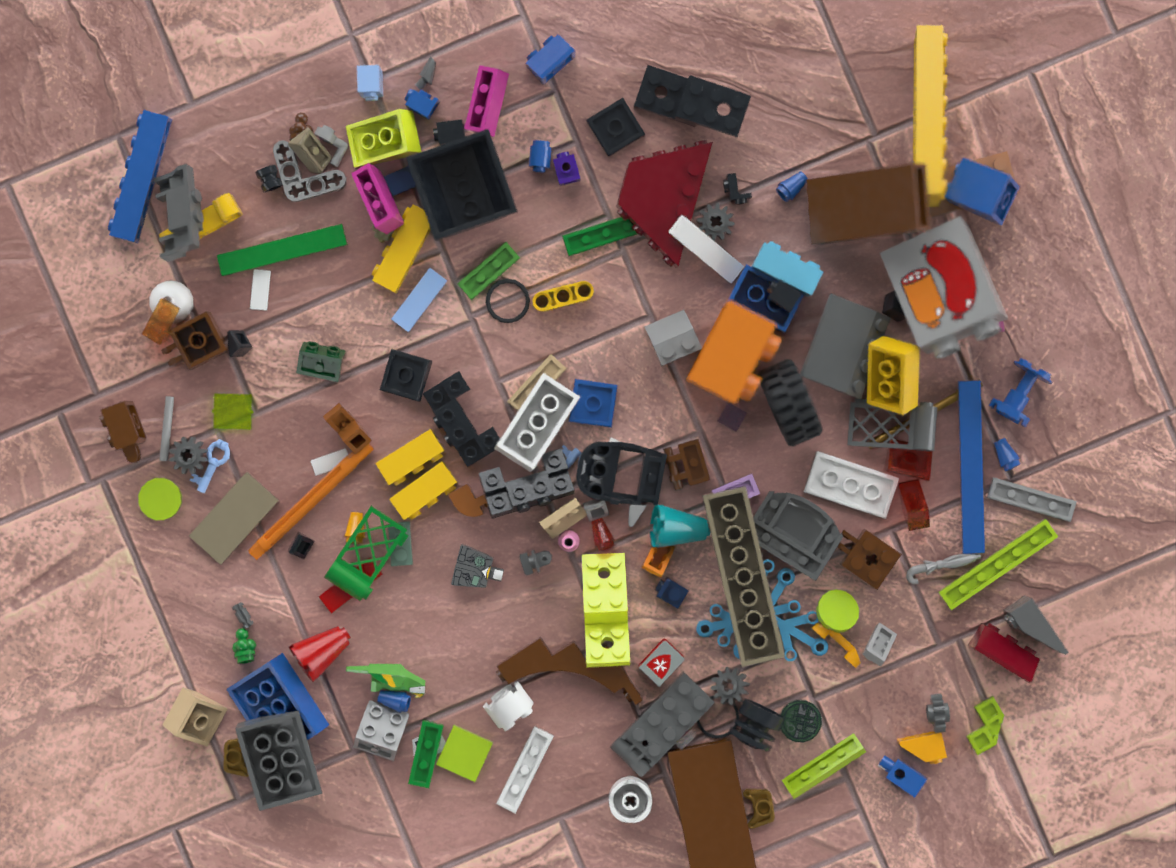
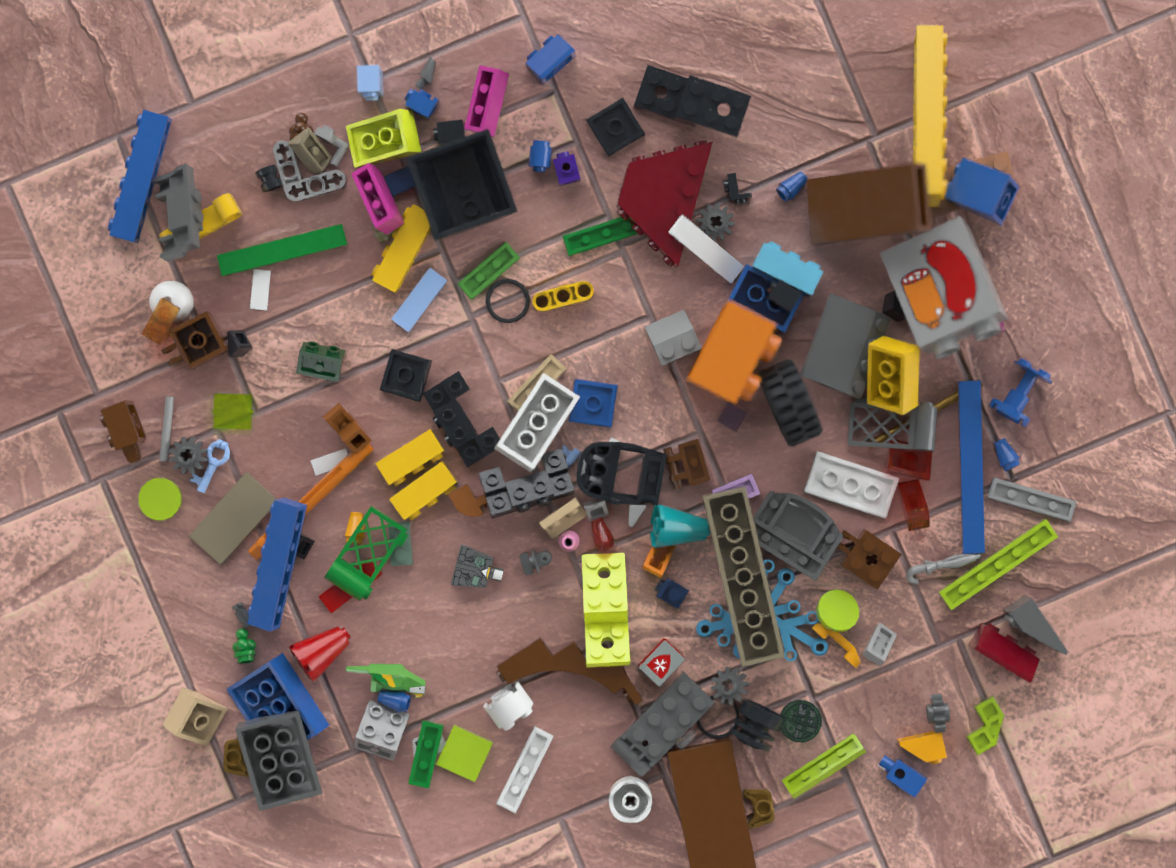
none -> blue brick [247,498,307,632]

